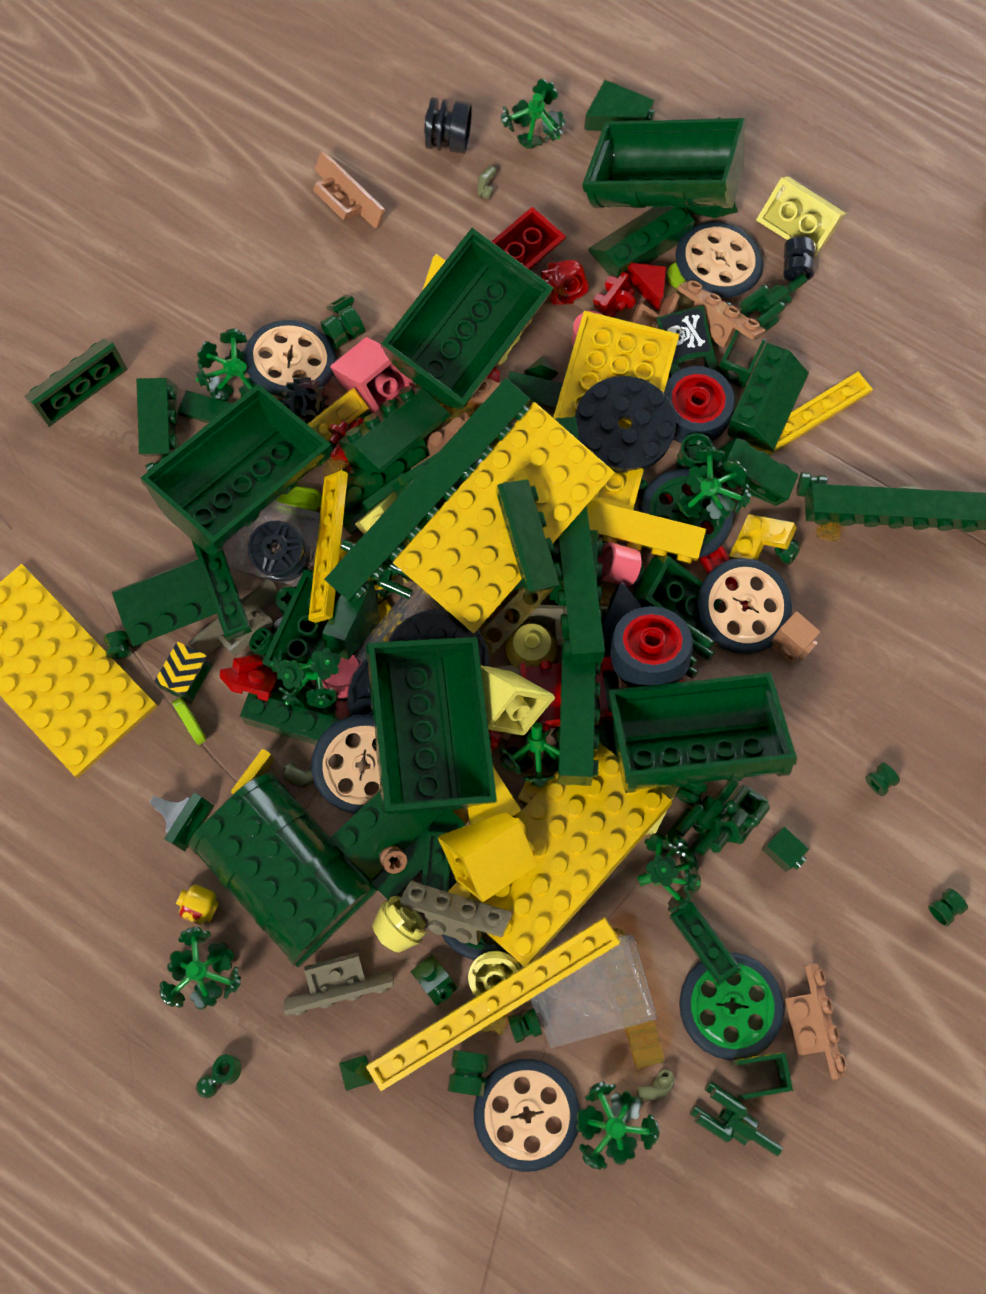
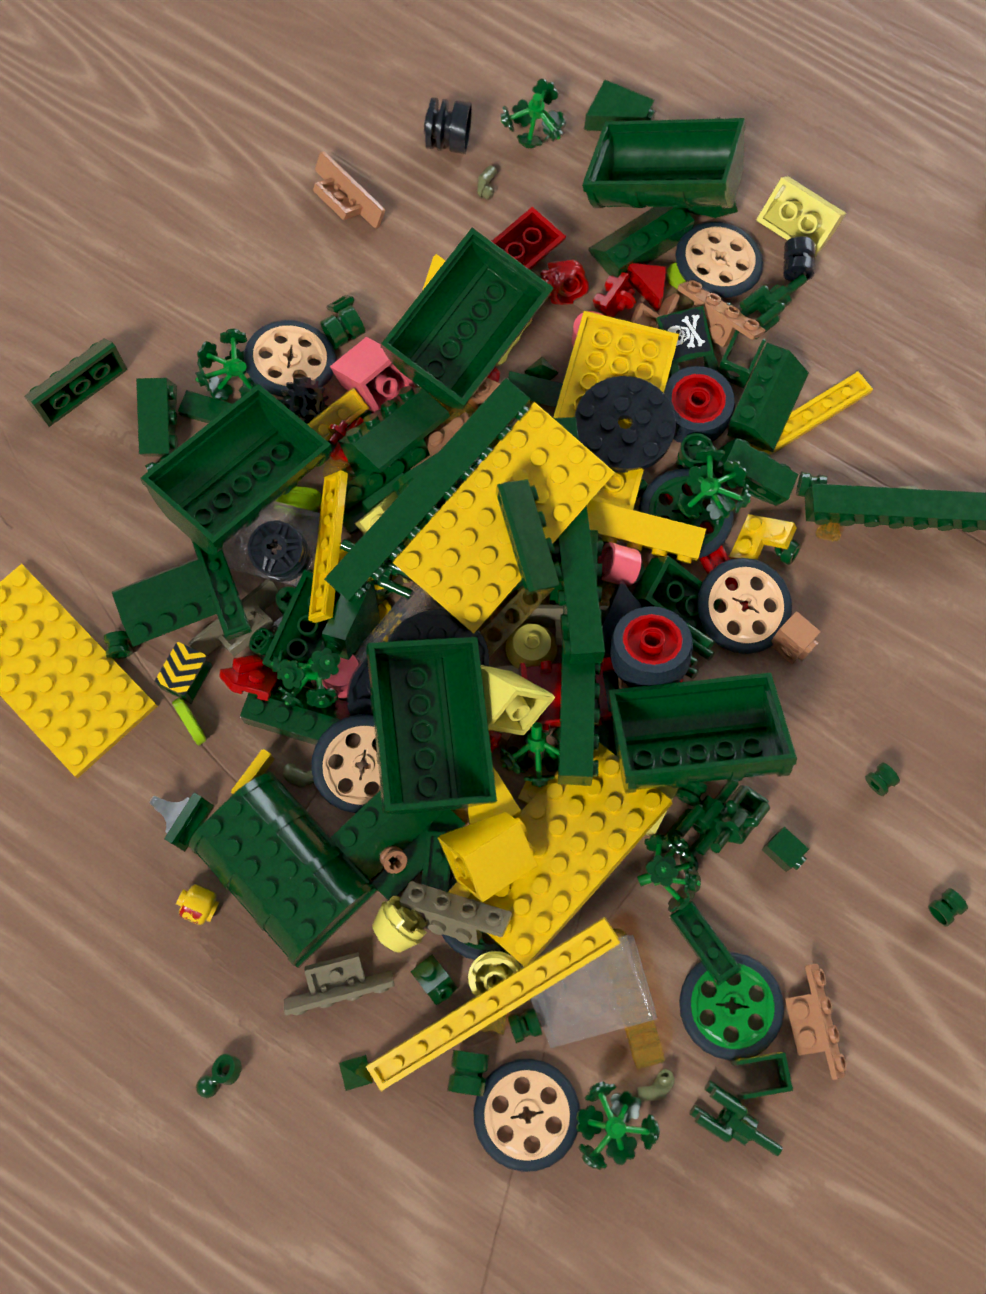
dark green plant [159,927,241,1010] -> none

